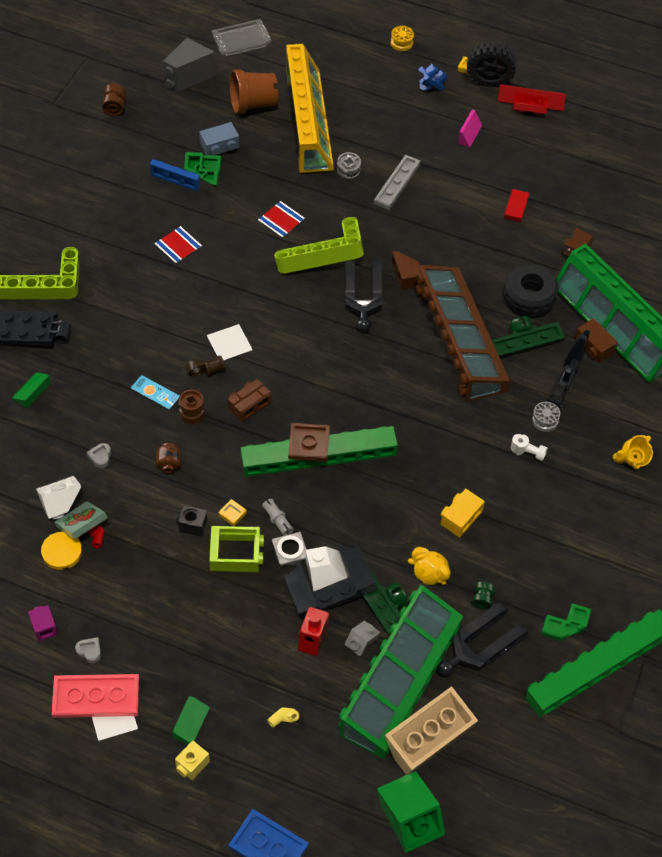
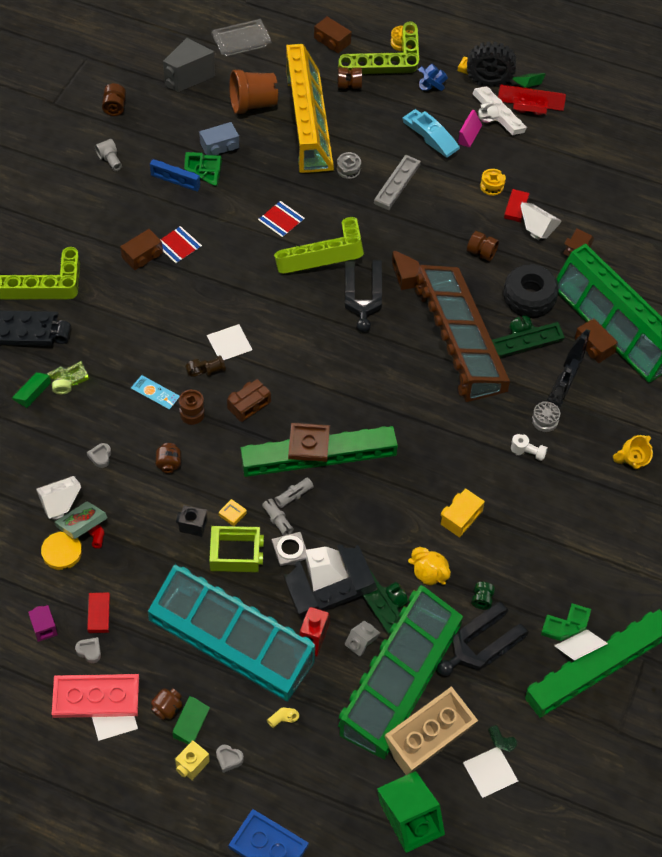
none -> clear neon green slope [47,361,90,386]
none -> yellowish green tile [52,379,71,395]
none -> red tile [87,593,110,633]
none -> light grey pin [95,139,122,171]
none -> reddish brown brick [120,229,163,271]
none -> window [148,565,315,702]
none -> reddish brown head [151,688,183,721]
none -> light grey tile [216,745,244,773]
none -> light grey pin [275,477,314,508]
none -> reddish brown brick [314,16,352,54]
none -> lime beam [338,21,419,74]
none -> reddish brown wheel [338,67,362,89]
none -> medium azure slope [403,109,460,158]
none -> white sticker [463,746,518,798]
none -> reddish brown wheel [467,231,499,261]
none -> white plate [473,86,527,135]
none -> yellow wheel [480,169,506,196]
none -> clear green arm [488,725,517,751]
none -> green slope [512,73,546,88]
none -> white slope [520,202,561,240]
none -> white sticker [555,630,608,660]

